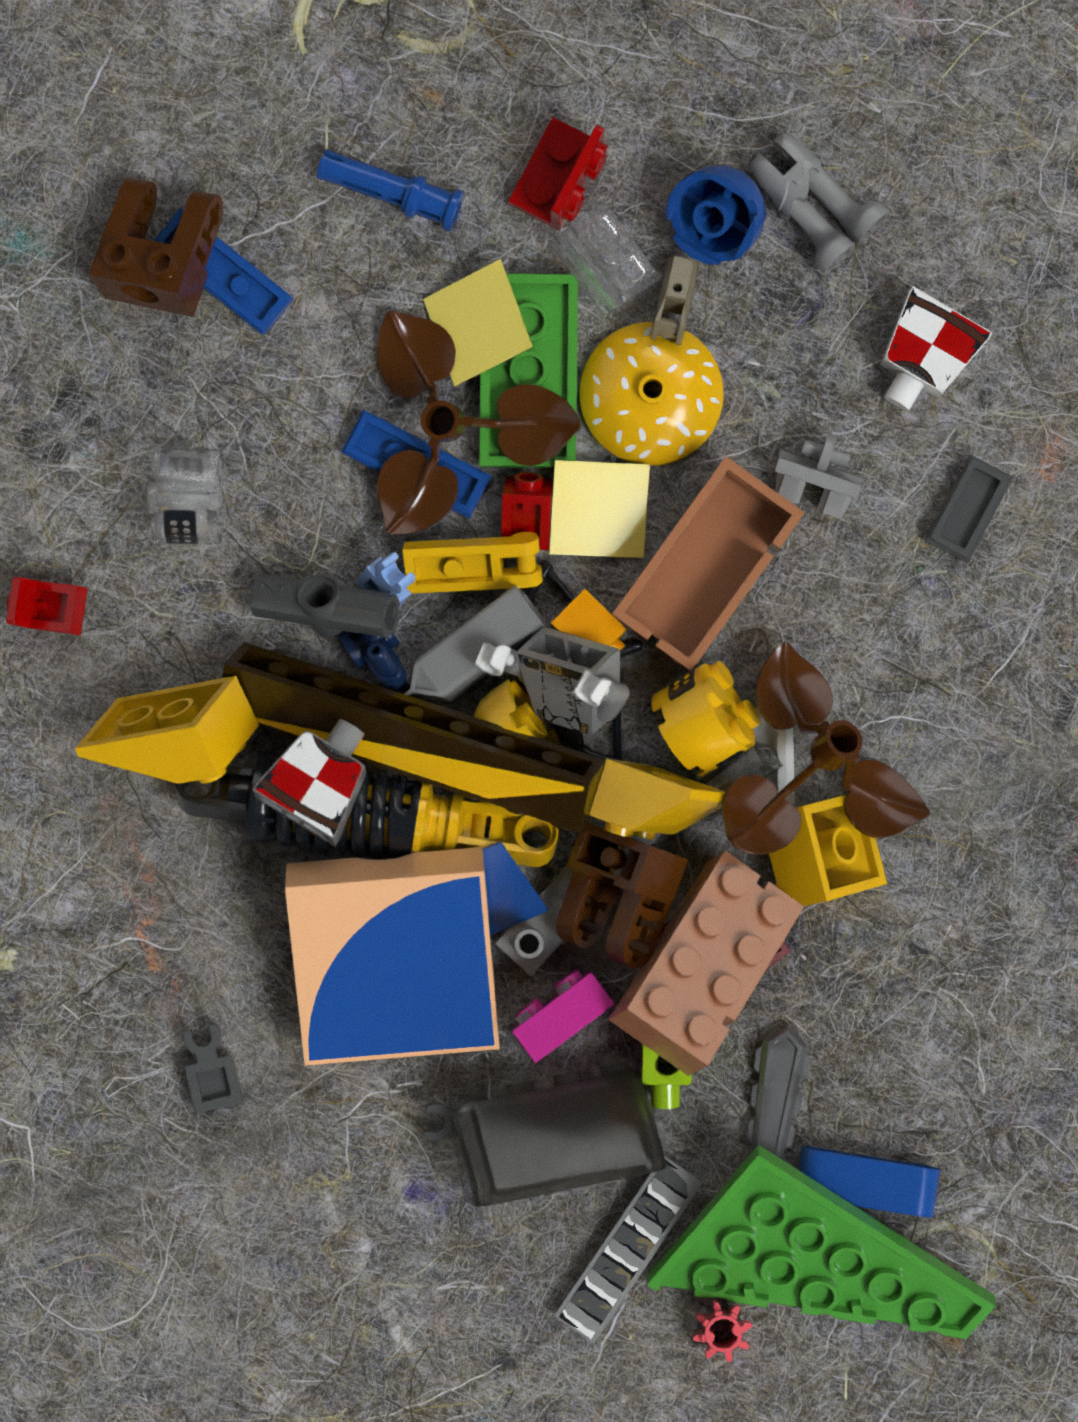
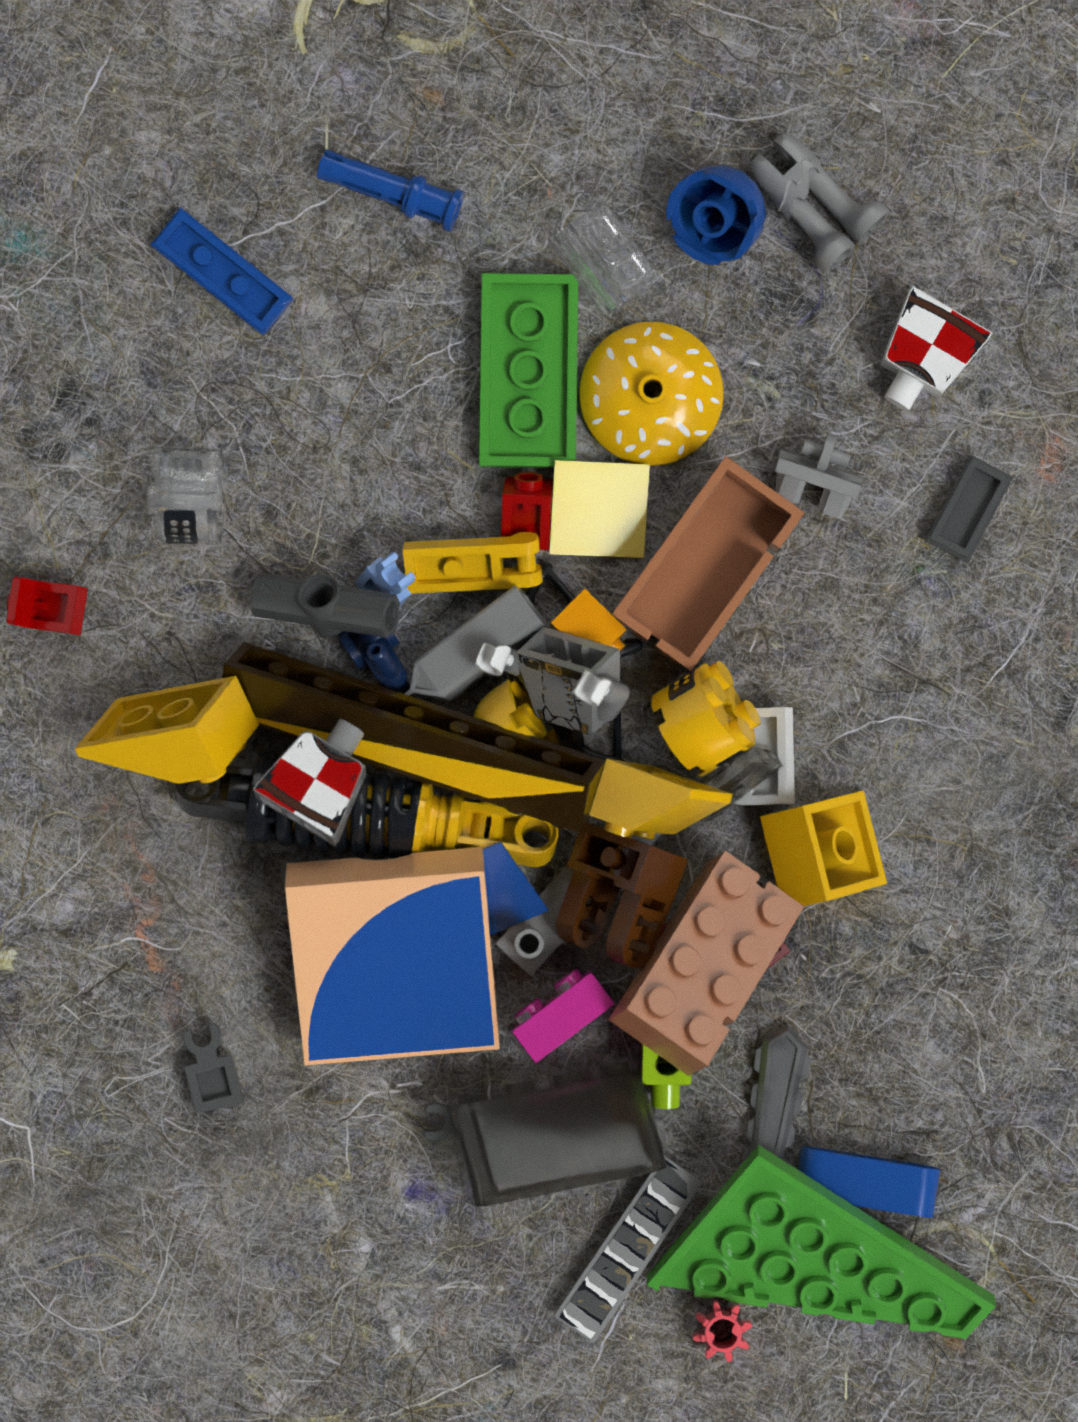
reddish brown brick [89,177,223,317] -> none
blue tile [341,409,492,520] -> none
reddish brown plant [377,310,581,535] -> none
light yellow piece [423,259,533,386] -> none
red bracket [508,117,609,231] -> none
dark tan bar [651,256,699,346] -> none
reddish brown plant [722,642,930,855] -> none

